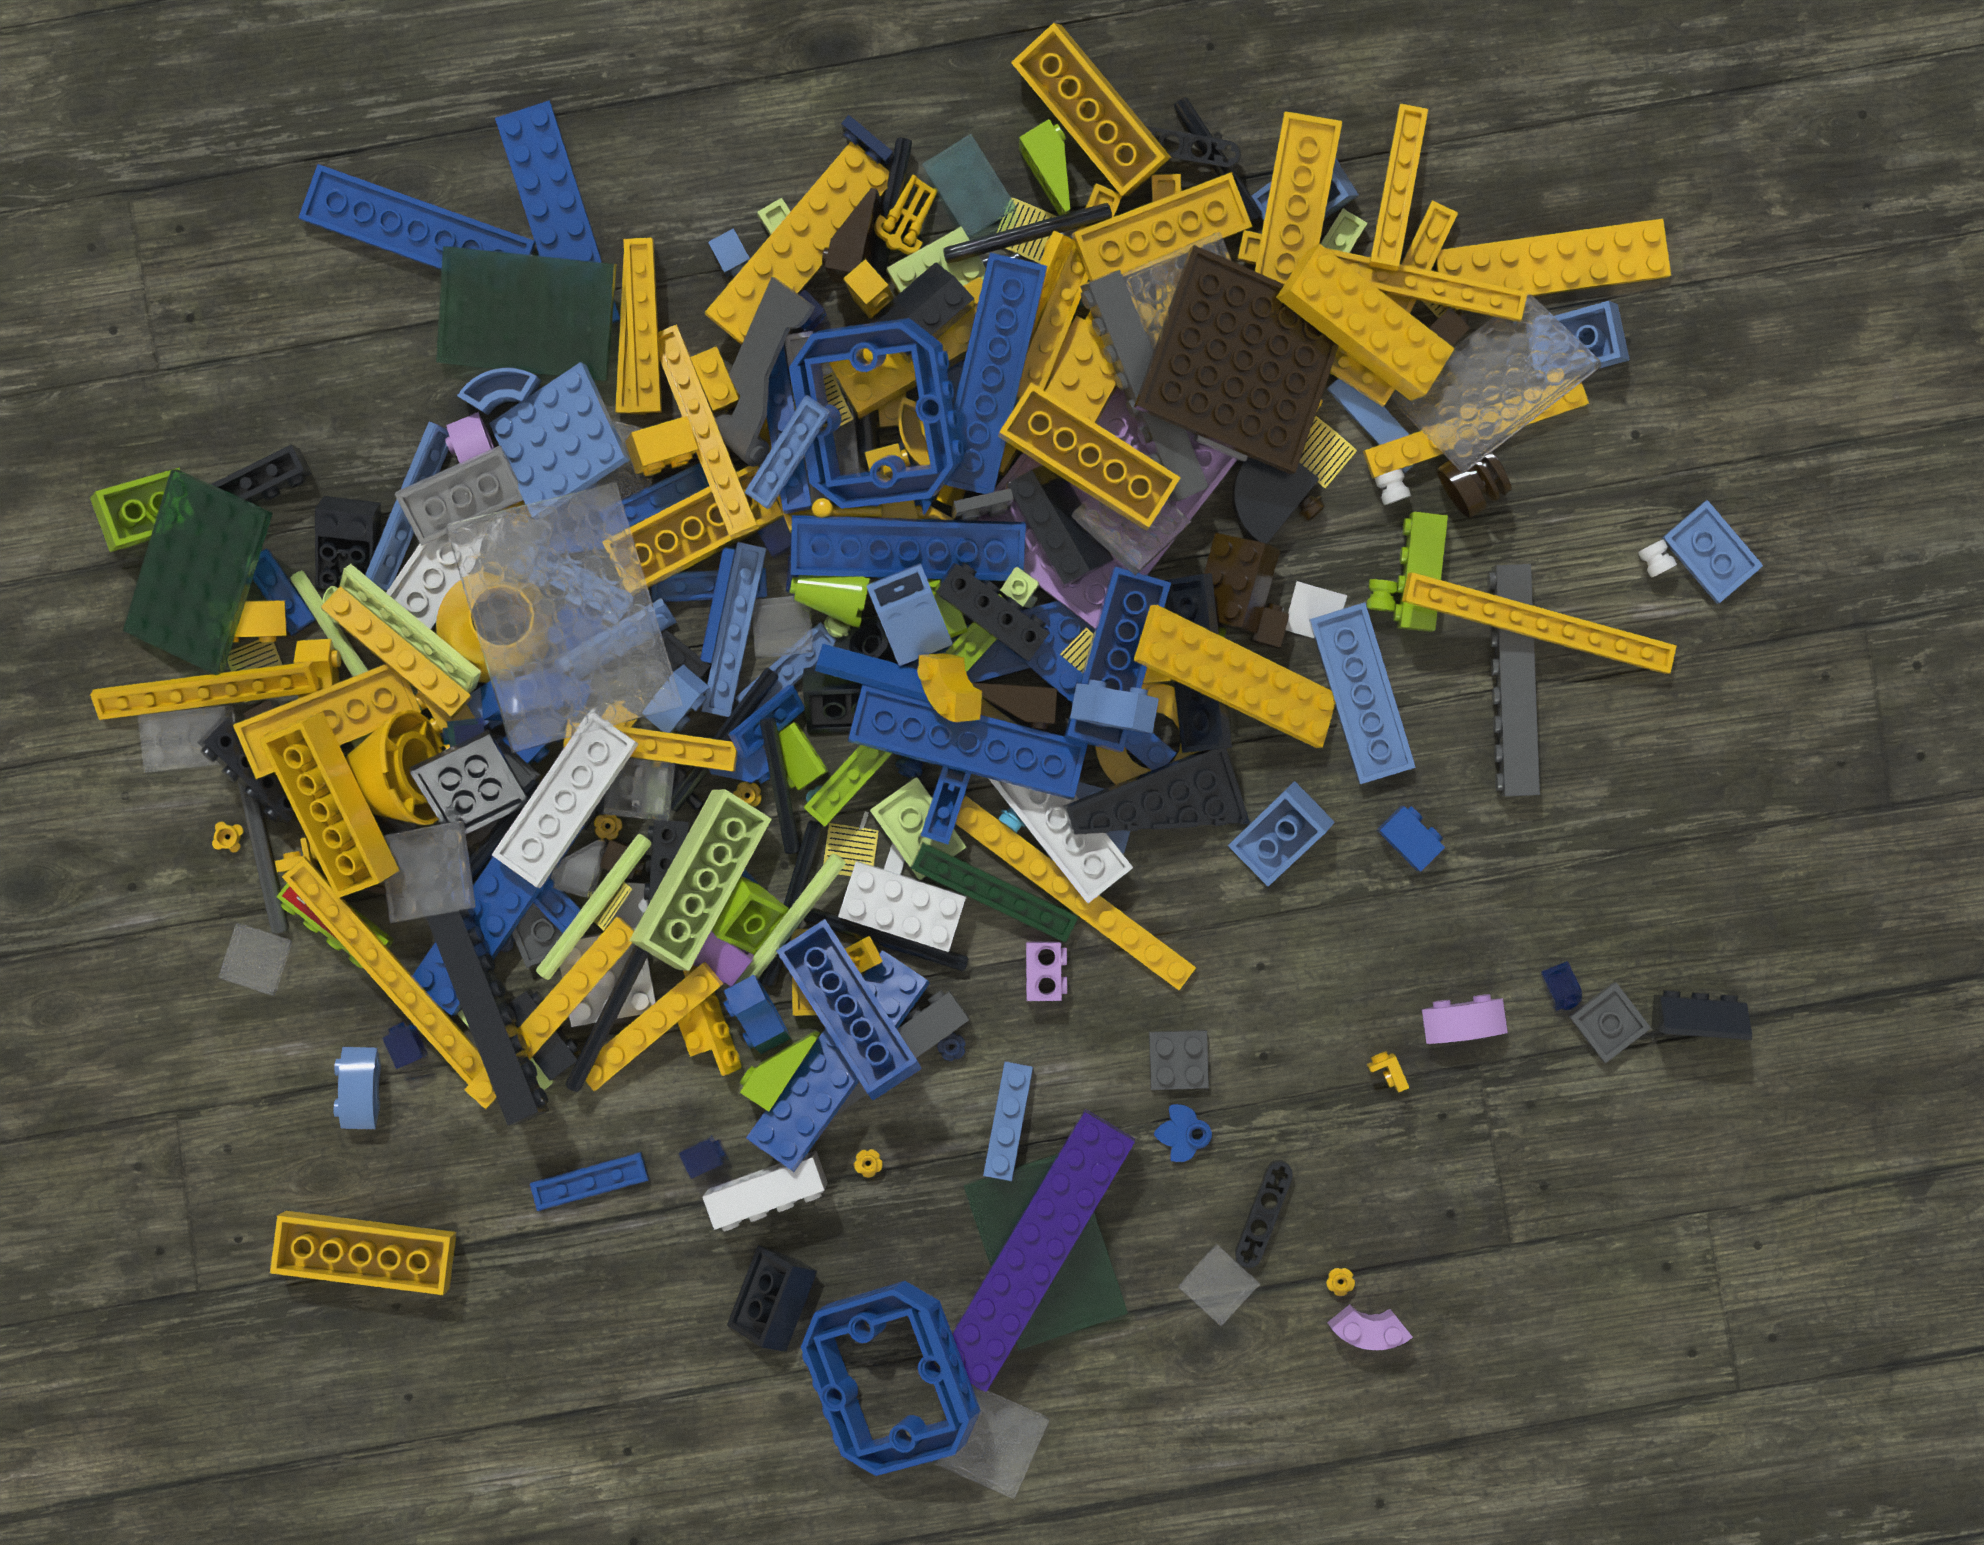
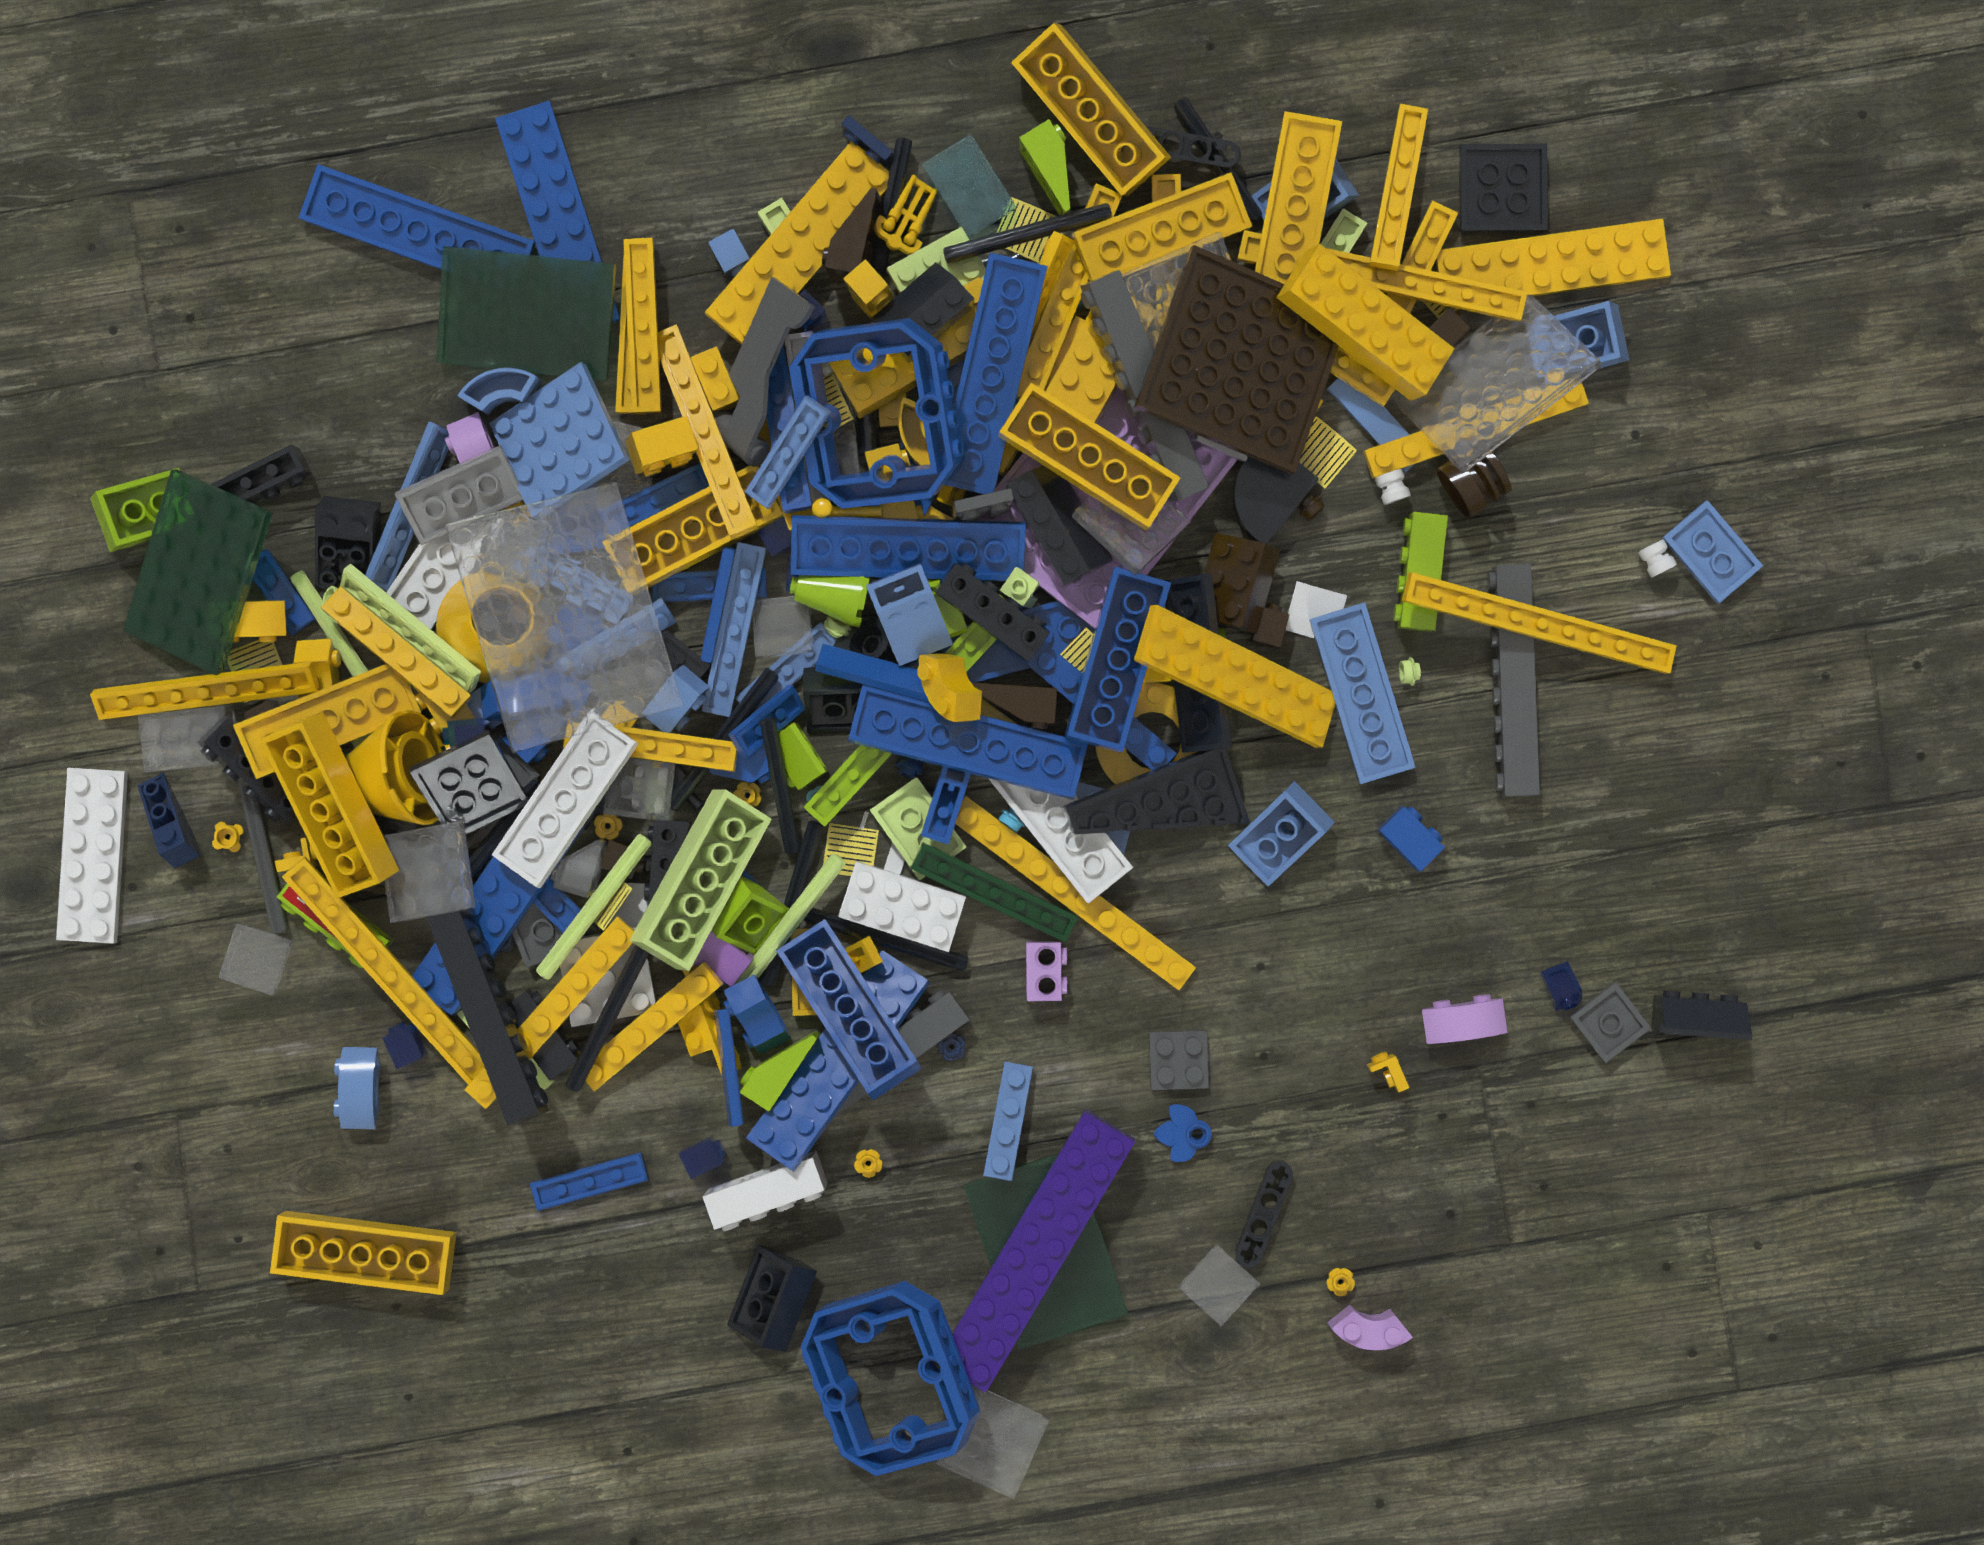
medium blue brick [1070,680,1159,733] -> none
lime wheel [1366,579,1398,612] -> none
none -> white plate [56,768,128,943]
none -> dark blue slope [137,773,201,868]
none -> blue tile [714,1009,743,1127]
none -> yellowish green plate [1399,657,1421,686]
none -> black plate [1459,143,1548,232]

